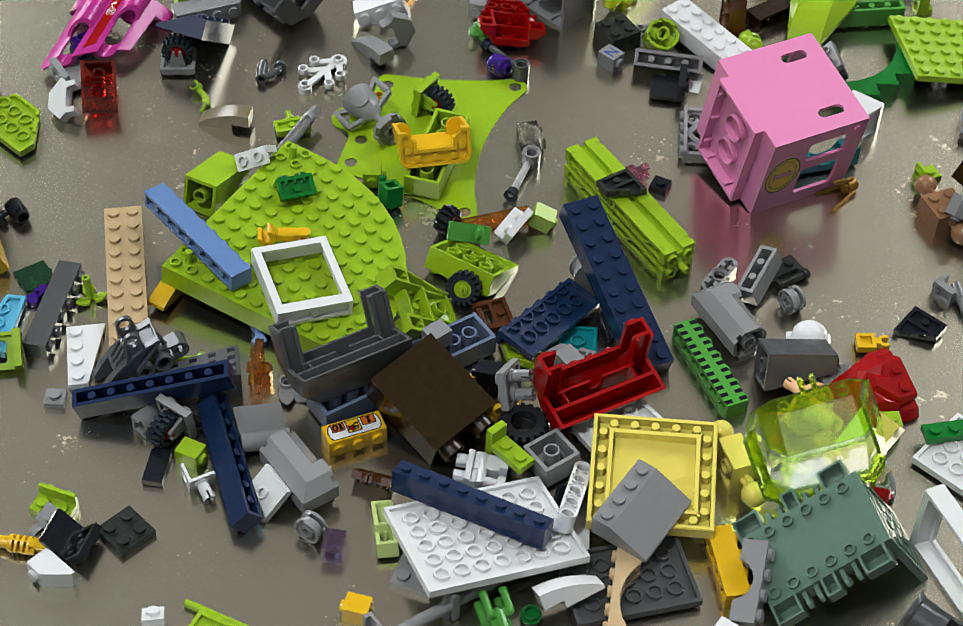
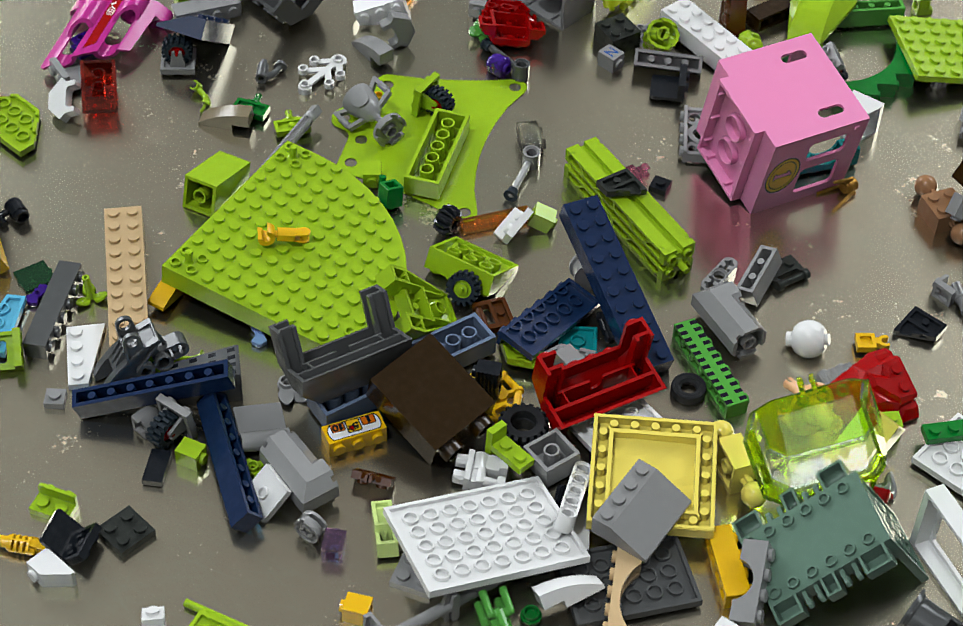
light grey plate [28,501,58,538] -> none
medium blue brick [144,183,252,291] -> none
white bracket [180,463,216,504] -> none
white bracket [234,145,277,172] -> none
clear orange plate [247,338,274,395] -> none
white window [251,236,354,325] -> none
green bracket [273,172,317,202] -> none
dark blue brick [391,460,554,551] -> none
yellow windscreen [392,116,472,169] -> none
light grey brick [421,319,452,347] -> none
bright green bracket [446,221,491,245] -> none
light grey plate [495,358,537,411] -> none
white sticker [688,74,704,93] -> none
dark grey slope [753,338,840,391] -> none
light grey wheel [778,285,806,315] -> none
lime bracket [913,162,942,182] -> none
none -> green plate [233,93,270,121]
none -> lime plate [246,459,264,479]
none -> black tyre [671,373,707,405]

